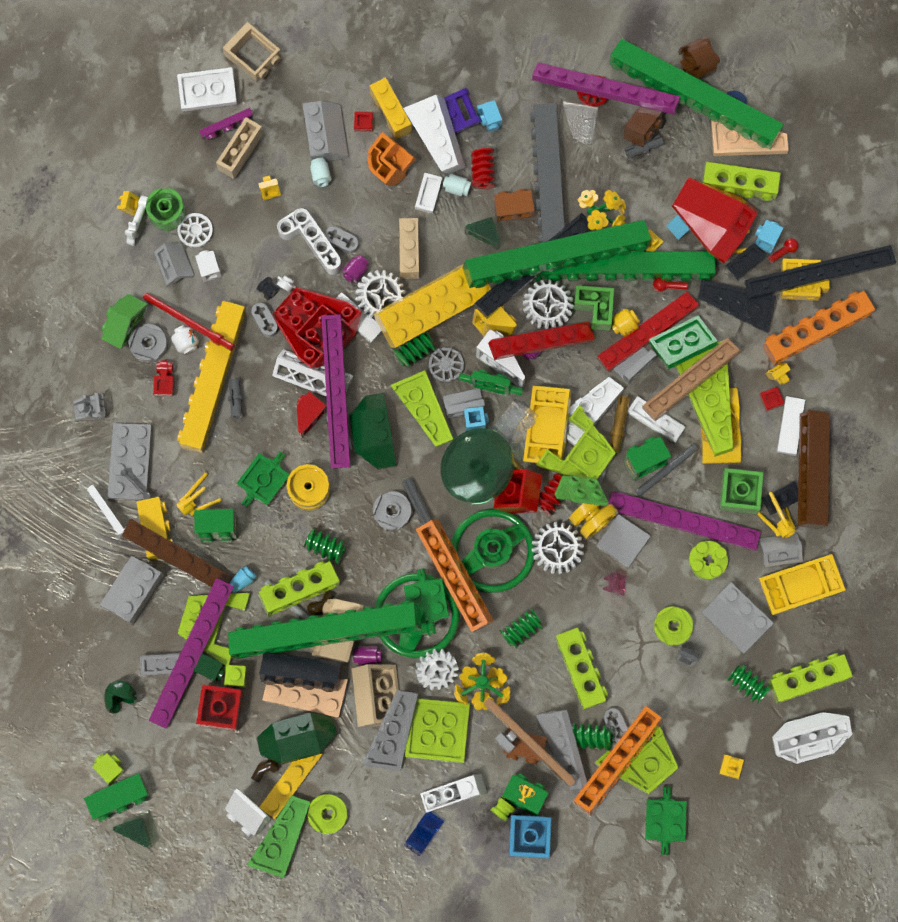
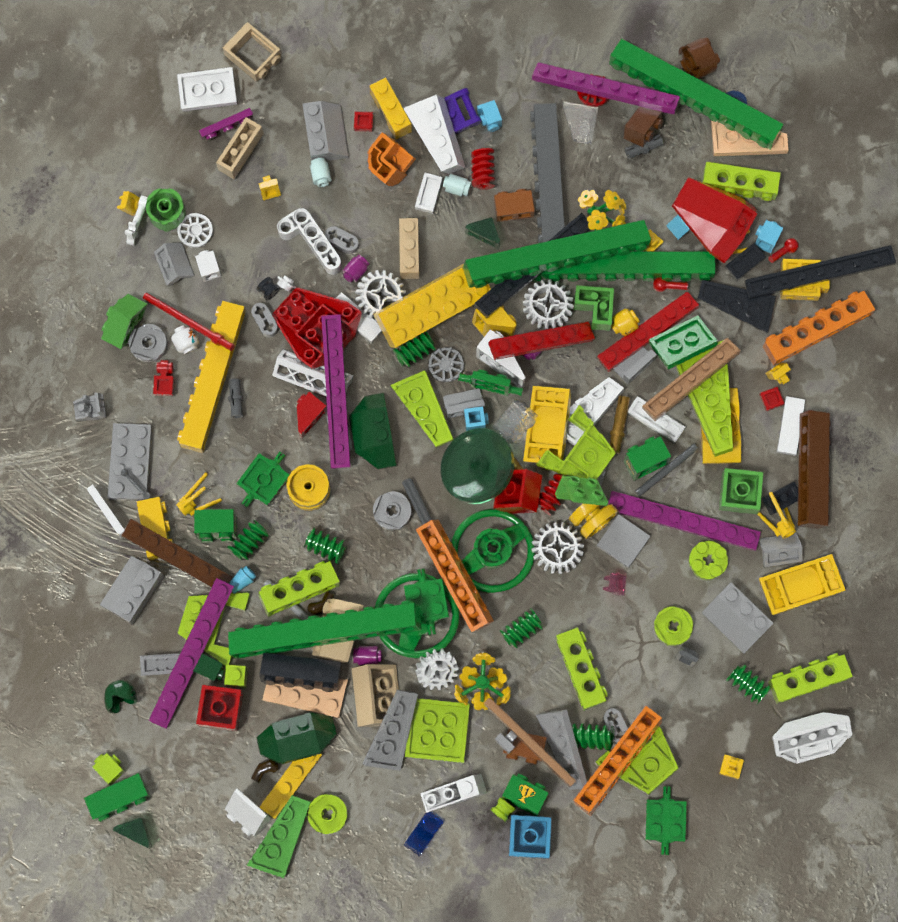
none -> green piece [227,519,270,561]

